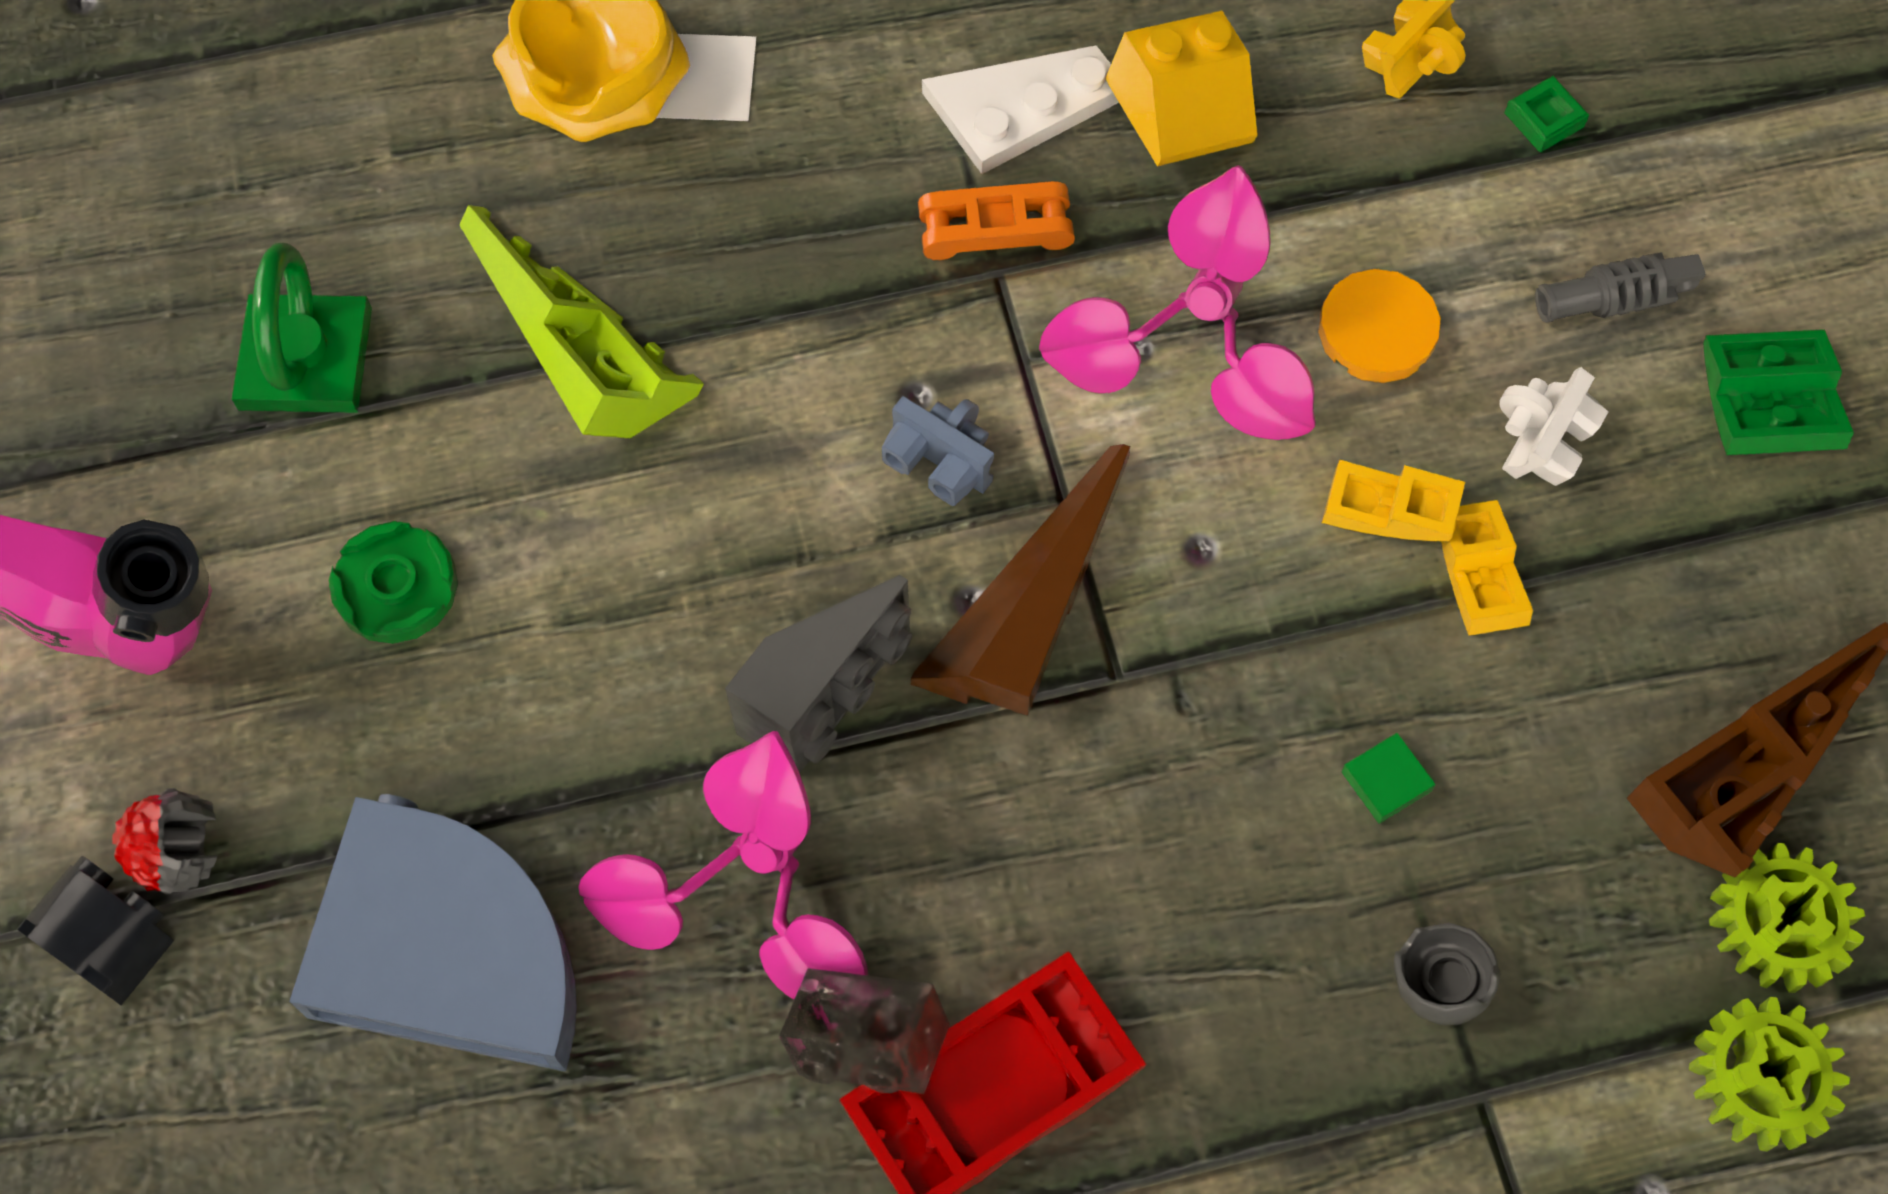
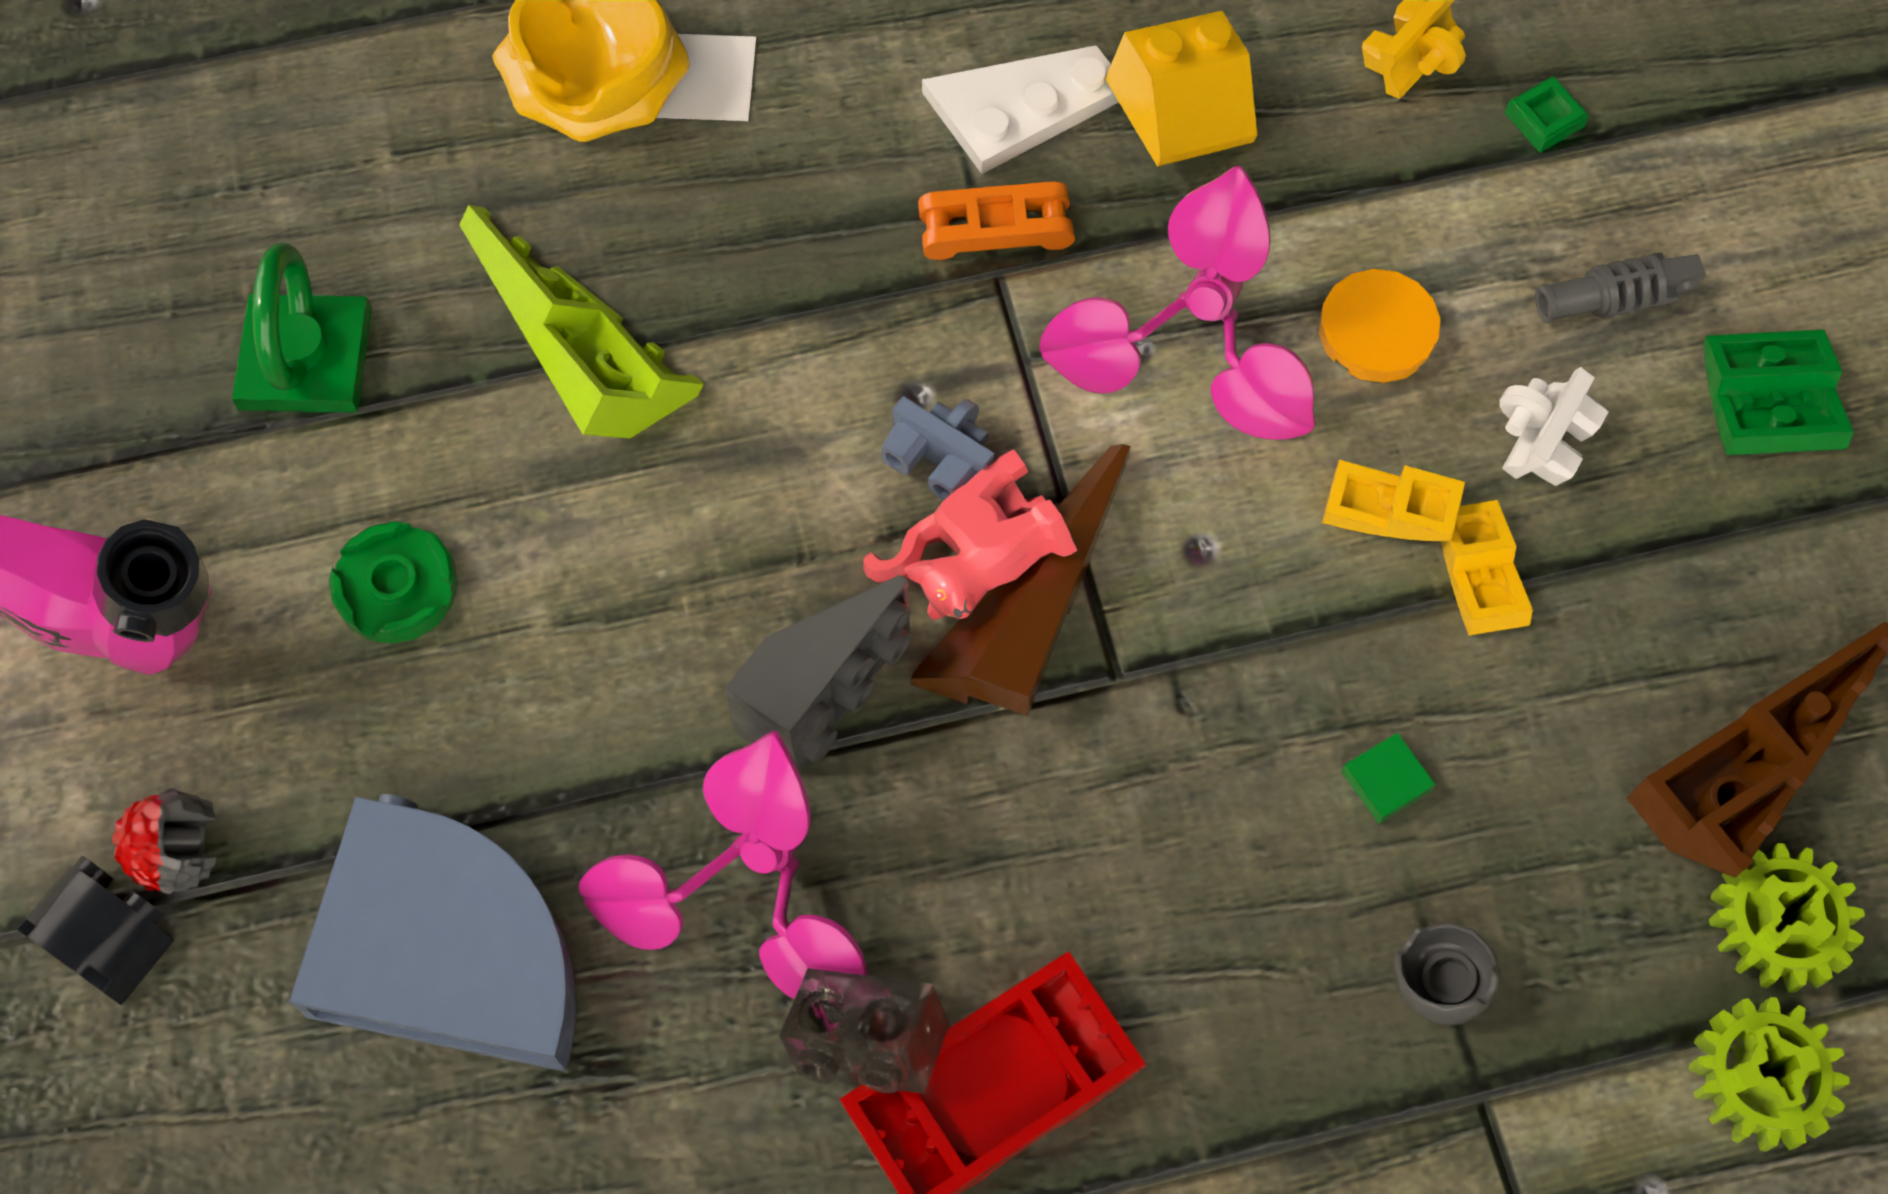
none -> coral animal [863,449,1077,621]

